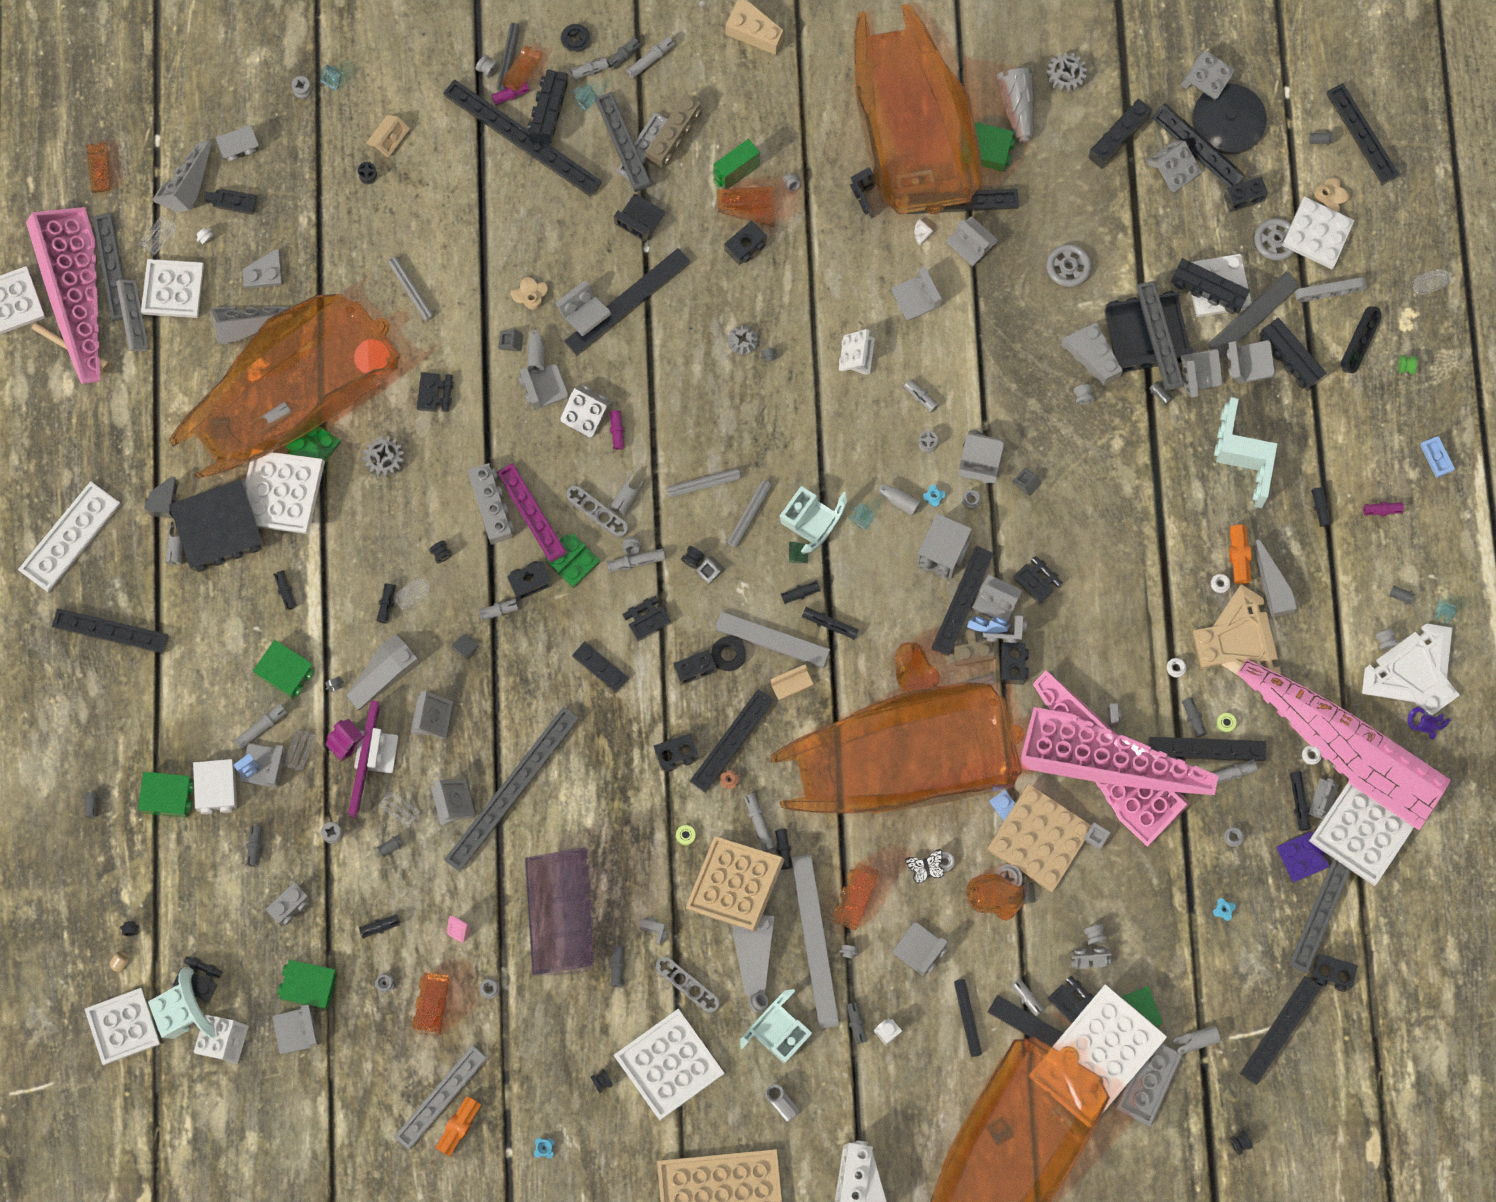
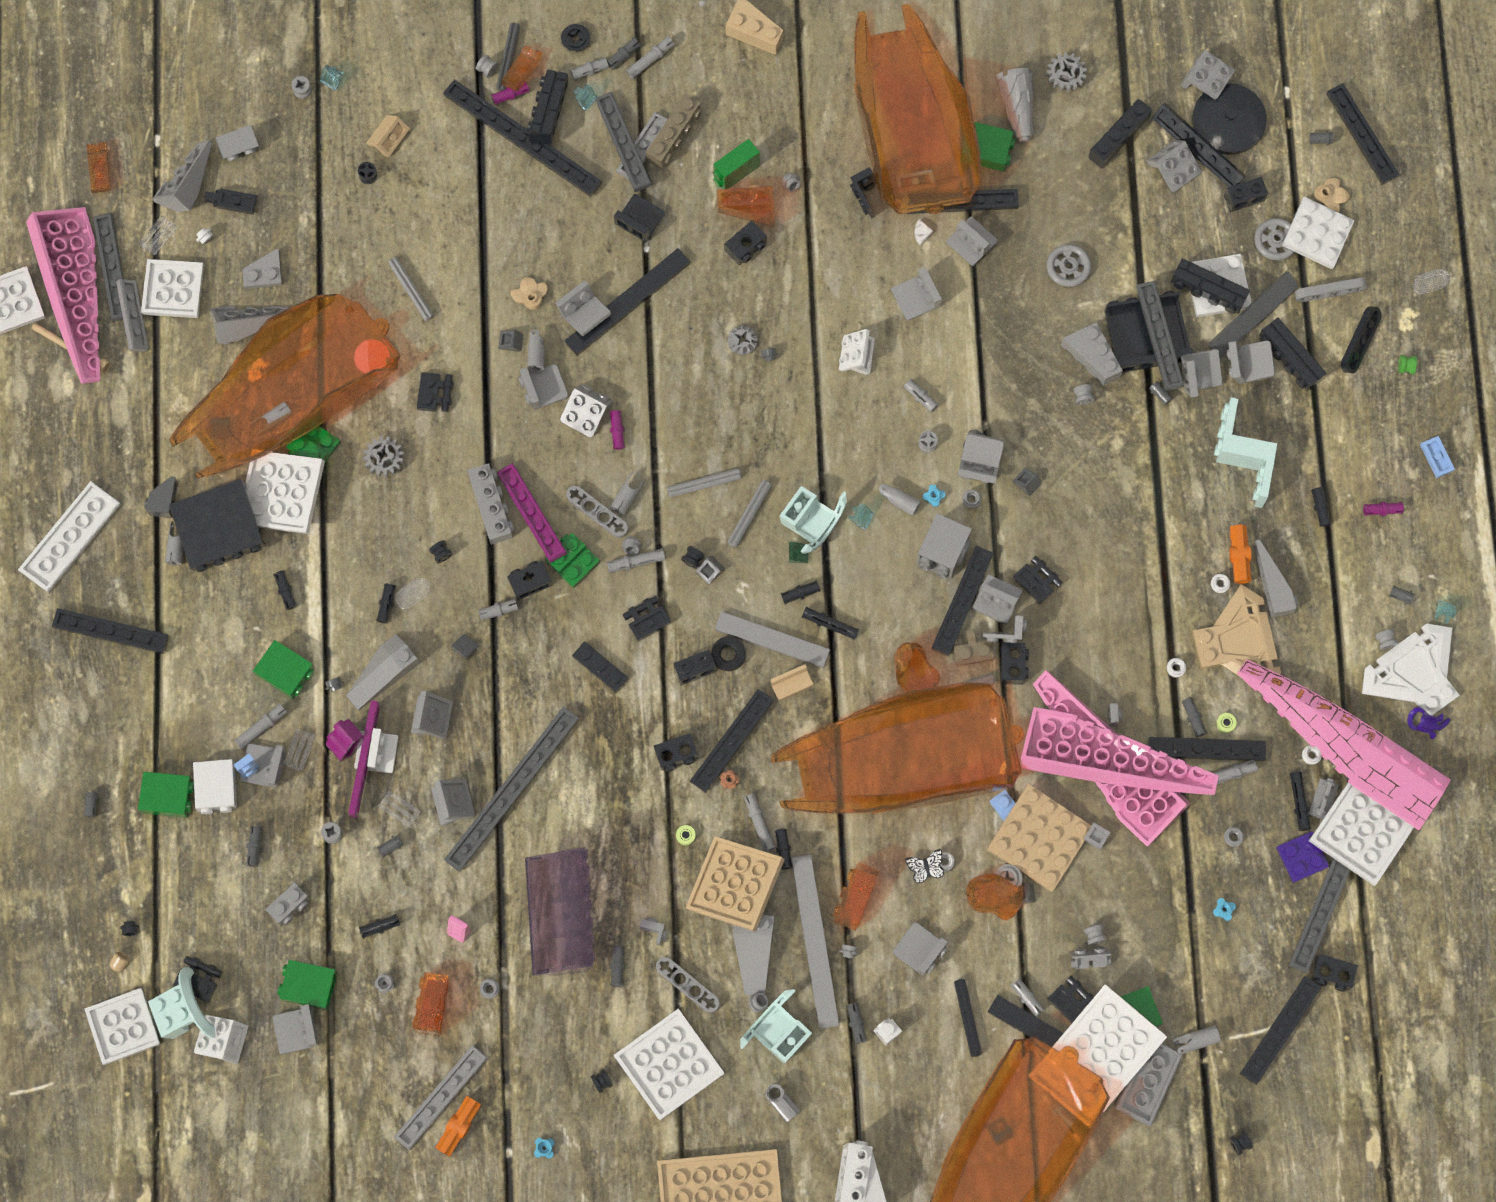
light blue slope [967,616,1011,633] -> none

